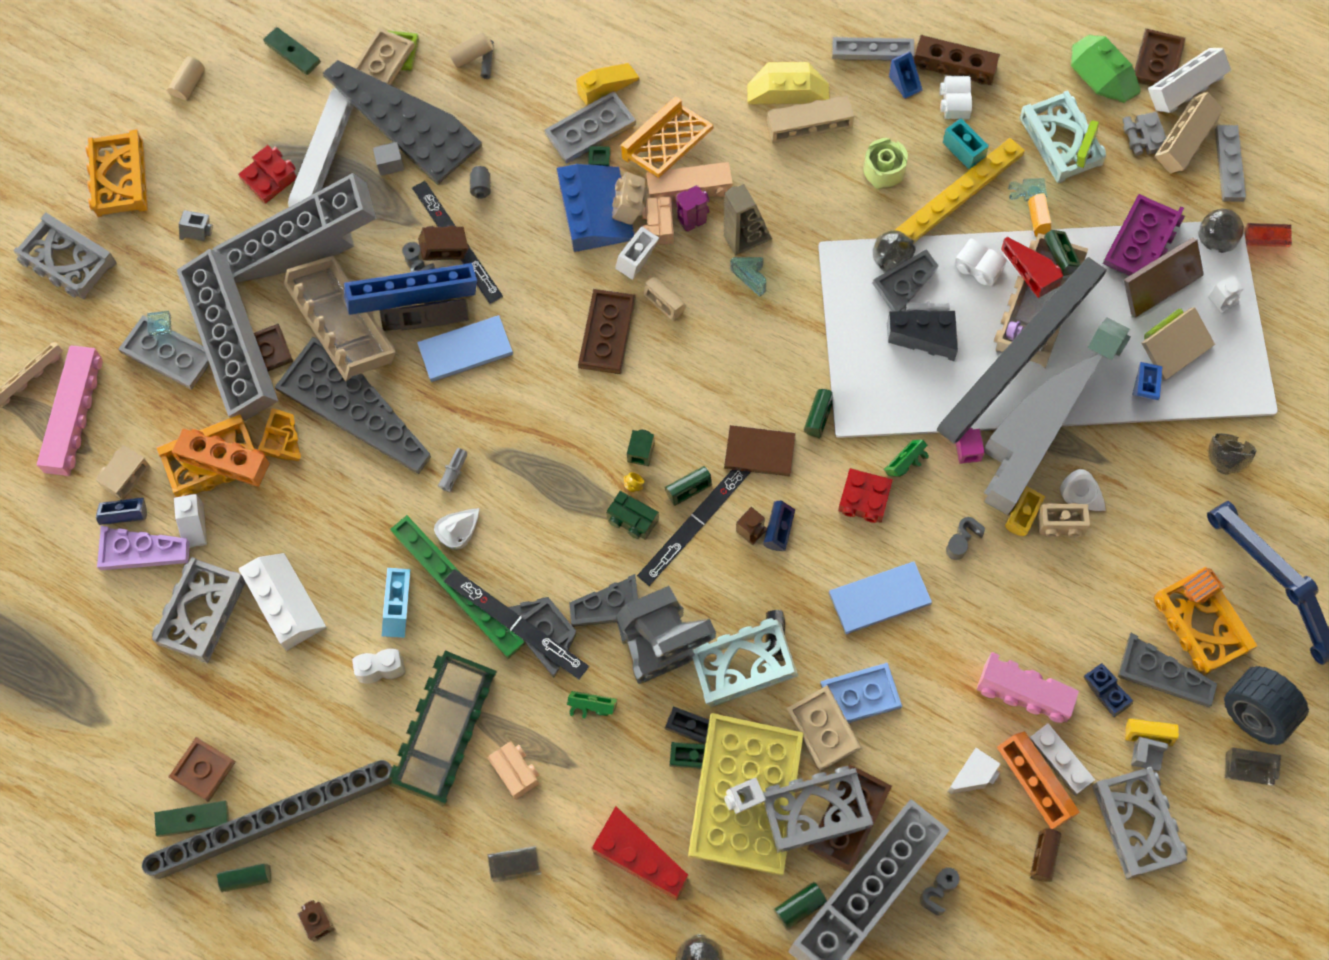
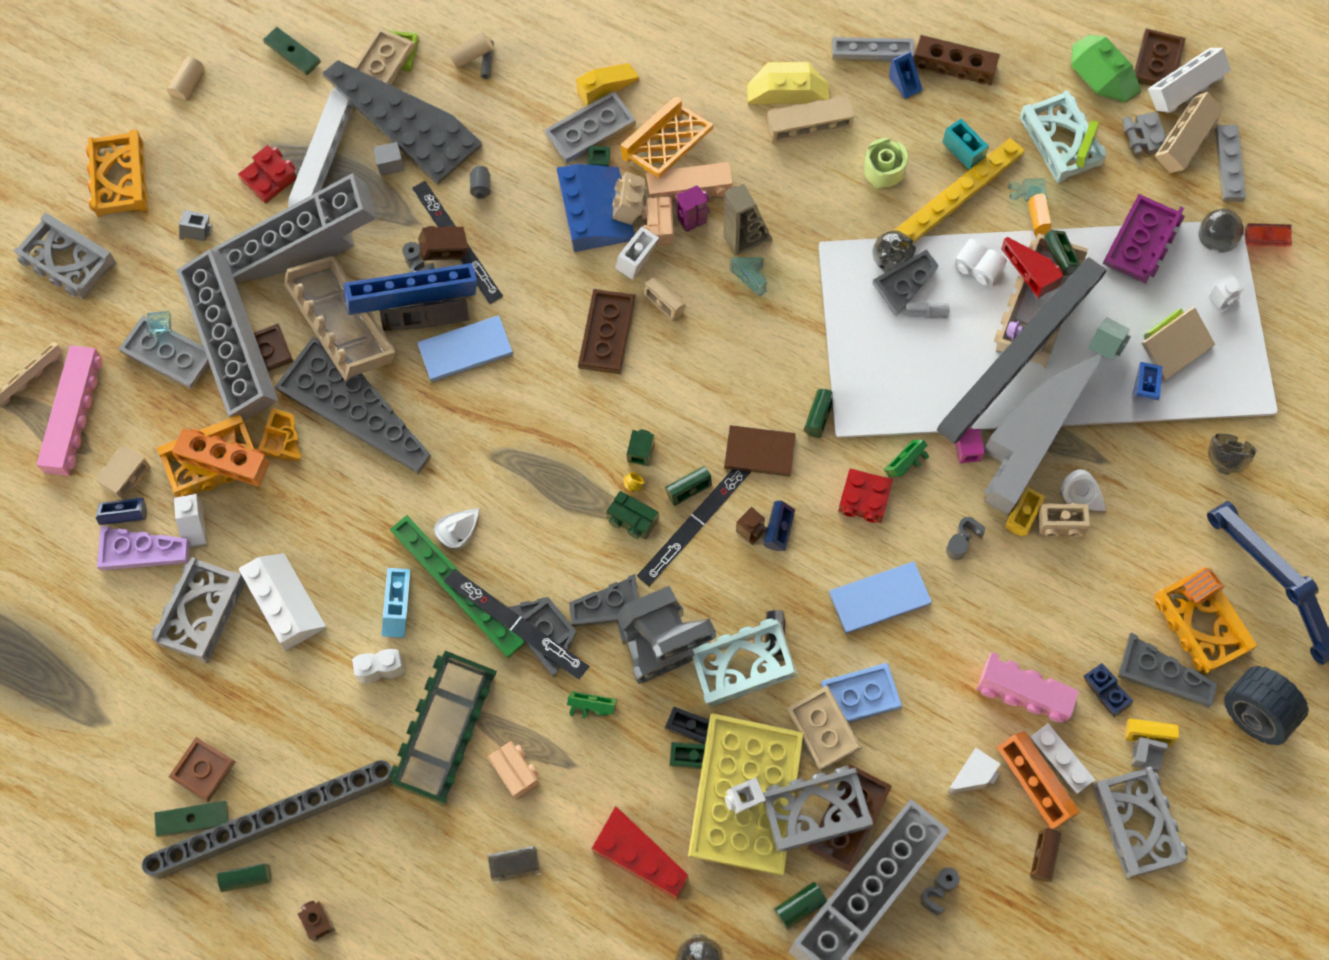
light grey axle [438,448,467,492] -> none
black wedge [887,311,958,361] -> none
white brick [940,76,972,119] -> none
reddish brown tile [1124,237,1204,317] -> none
clear smoke hinge [1225,747,1281,786] -> none

